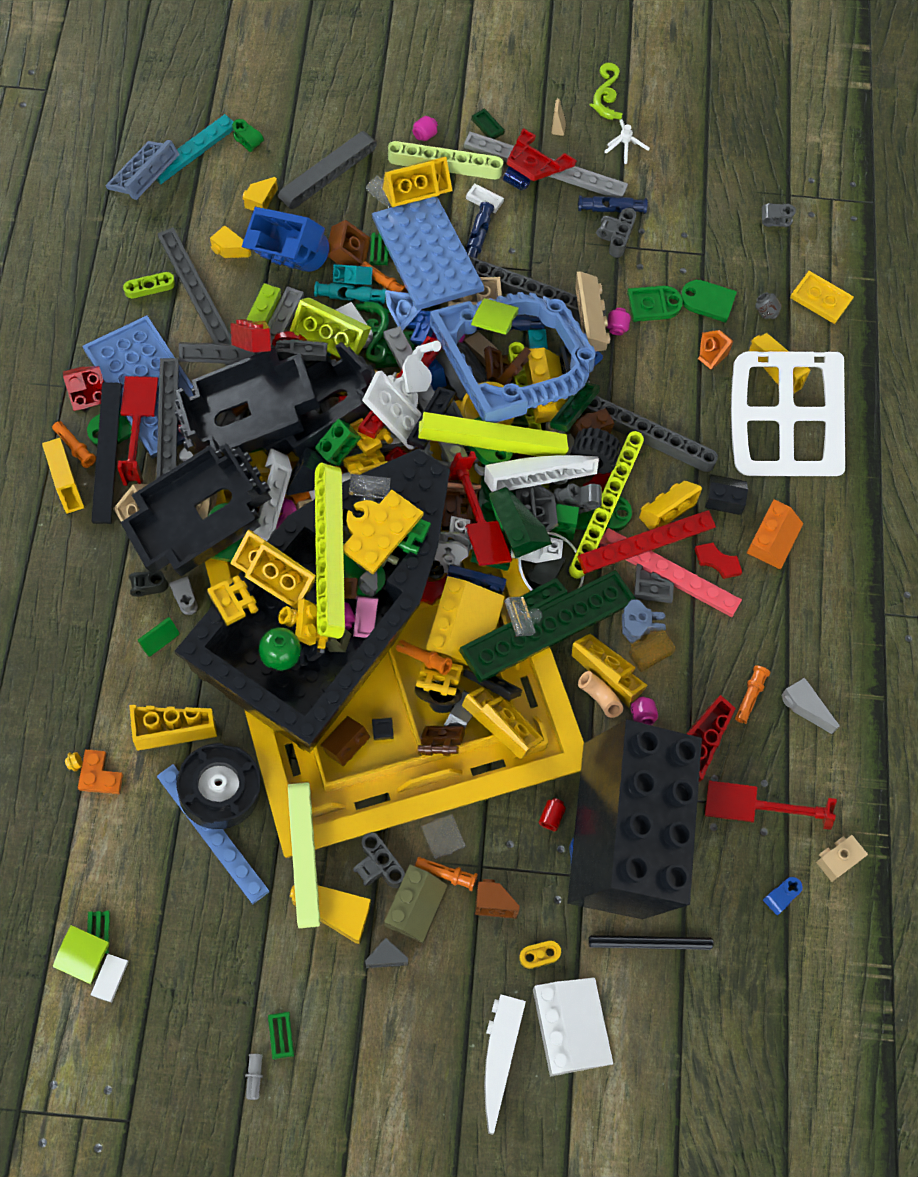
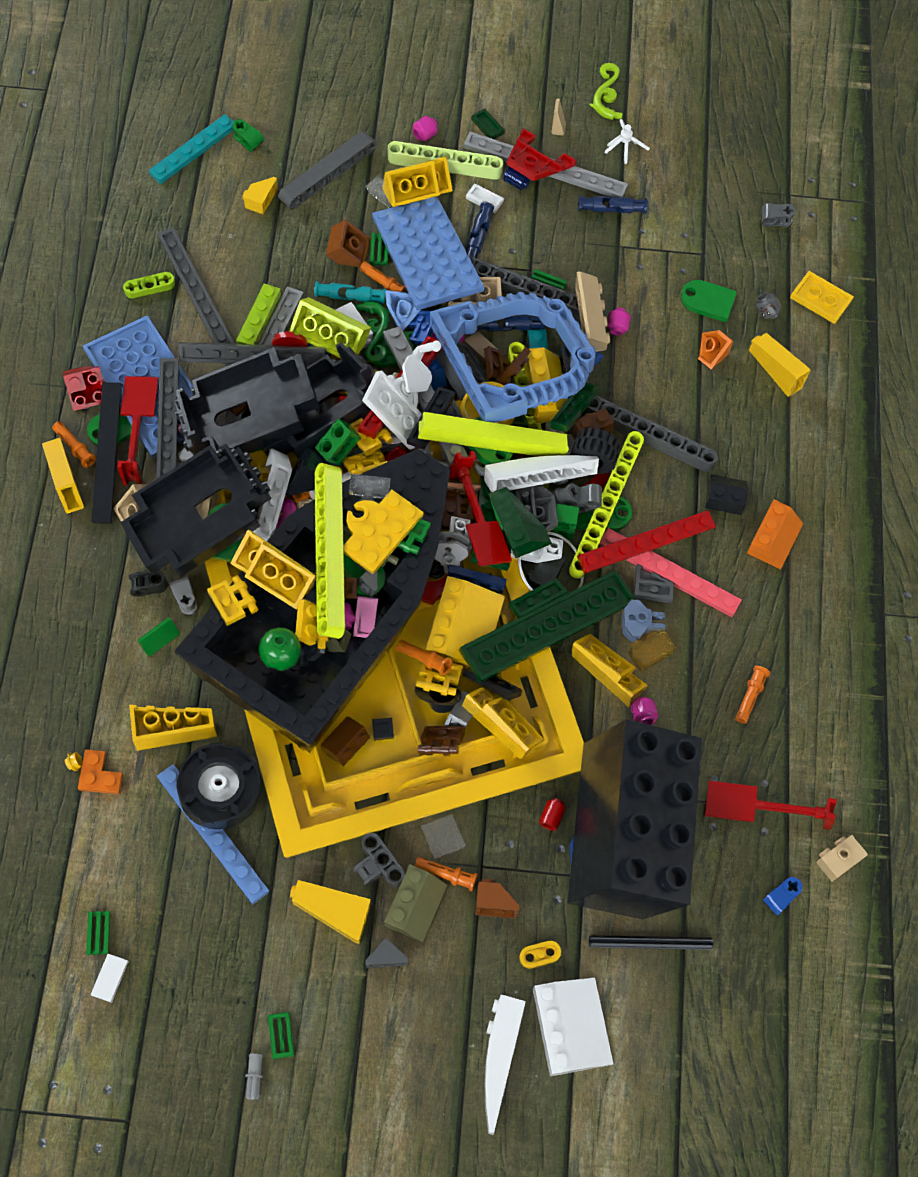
lime slope [53,925,110,984] -> none
sand blue fence [105,140,180,200] -> none
yellow slope [210,225,251,258] -> none
red wedge [230,319,271,352] -> none
blue brick [242,207,329,272] -> none
dark grey hinge [276,340,328,361] -> none
yellow bush [278,606,298,627] -> none
yellowish green beam [288,782,320,929] -> none
teal slope [333,264,373,285] -> none
lime slope [471,298,519,335] -> none
clear plate [504,597,542,637] -> none
light nougat cylinder [578,671,623,718] -> none
dark grey piece [596,208,636,258] -> none
green tile [627,286,683,322] -> none
yellow slope [639,481,702,530] -> none
red wedge [686,695,736,782] -> none
red tile [695,543,742,579] -> none
white window [731,352,845,476] -> none
light grey slope [781,678,840,734] -> none
none -> green tile [531,269,567,290]

